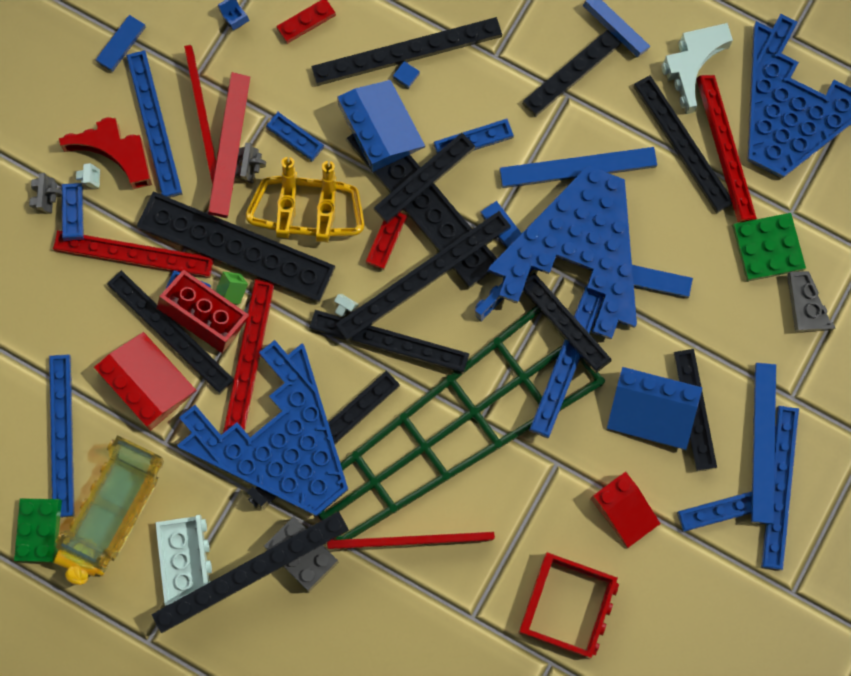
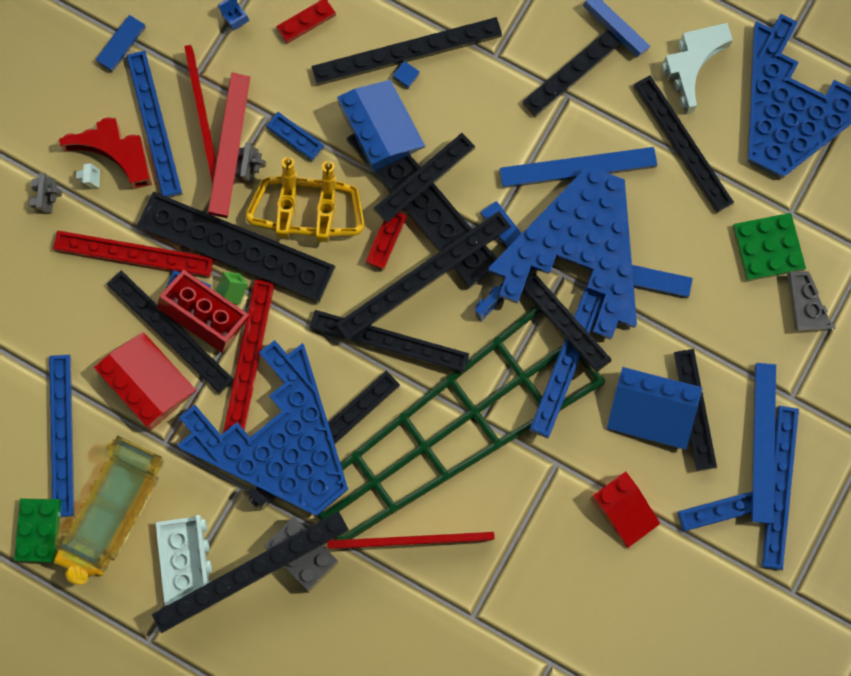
blue tile [62,183,84,241] -> none
light aqua tile [334,294,359,317] -> none
blue tile [433,119,514,153] -> none
red window [518,552,619,659] -> none
red tile [696,75,757,222] -> none

